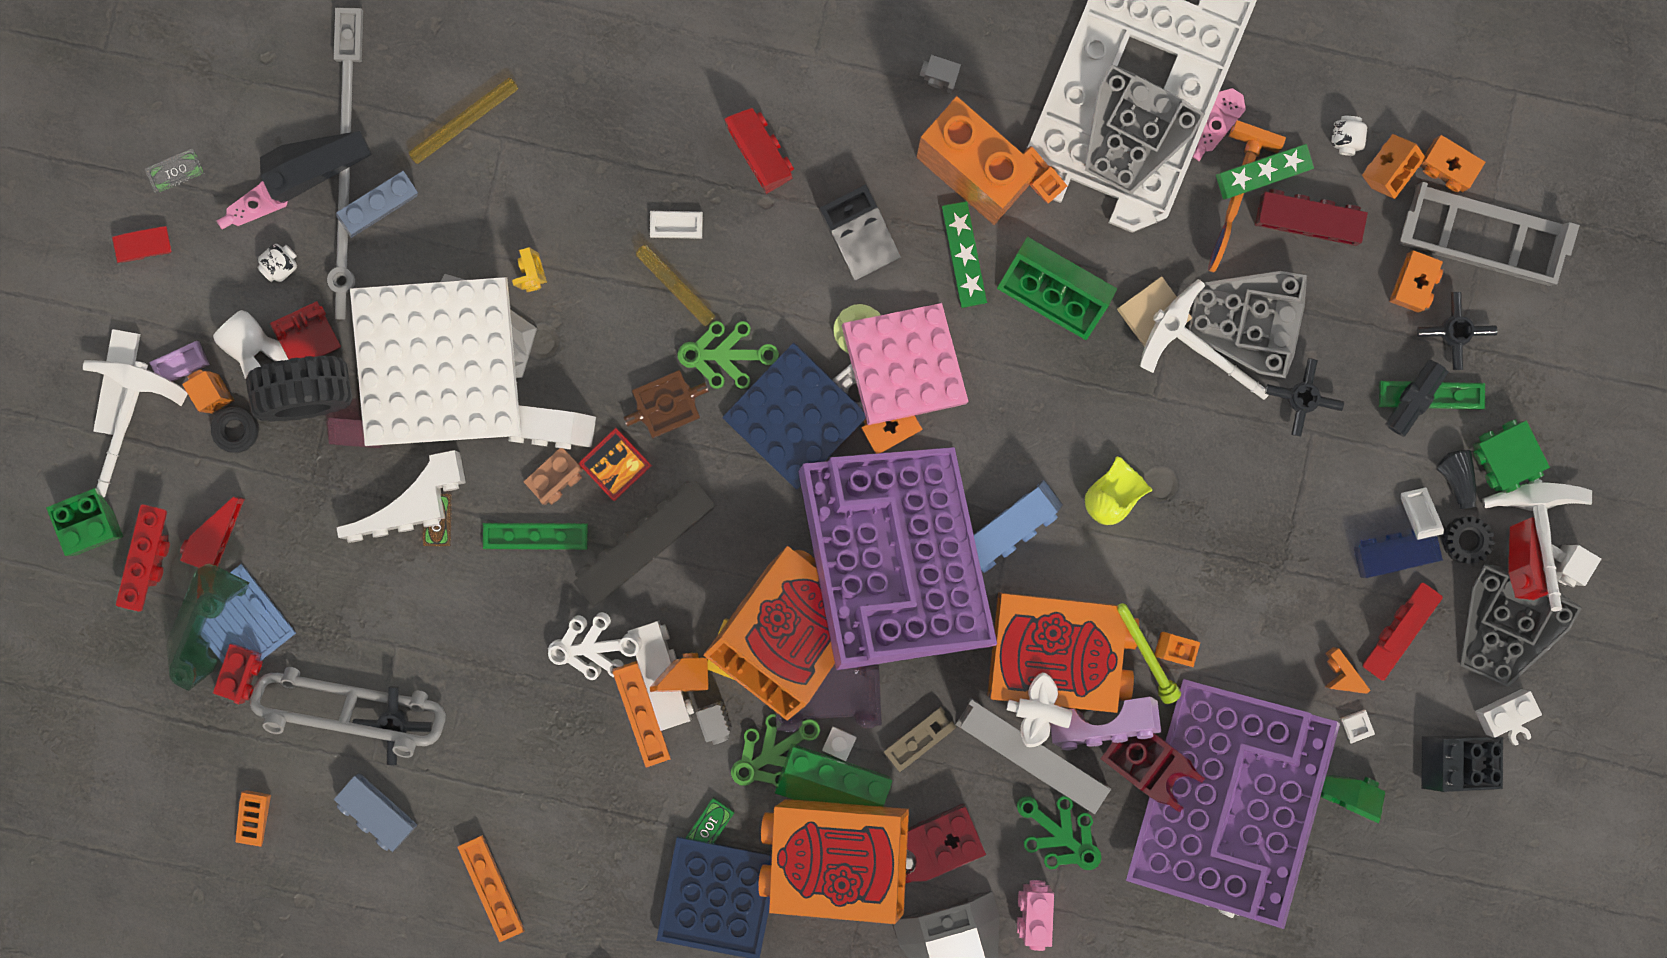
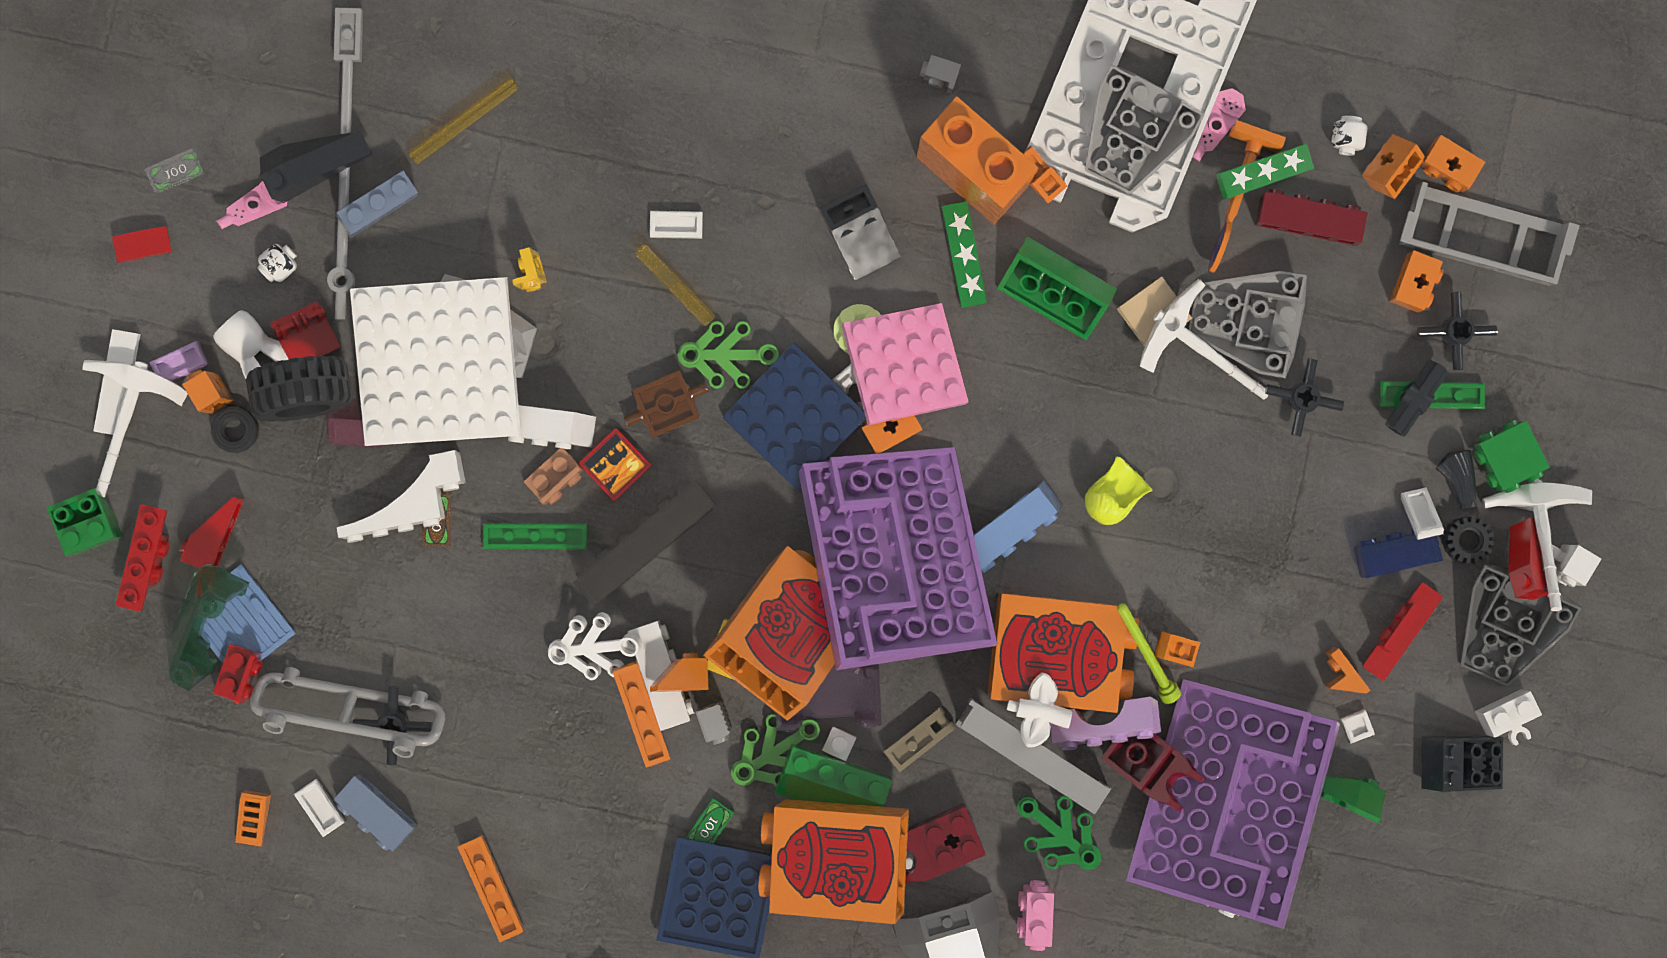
red slope [724,108,794,194] -> none
none -> white tile [294,779,346,837]

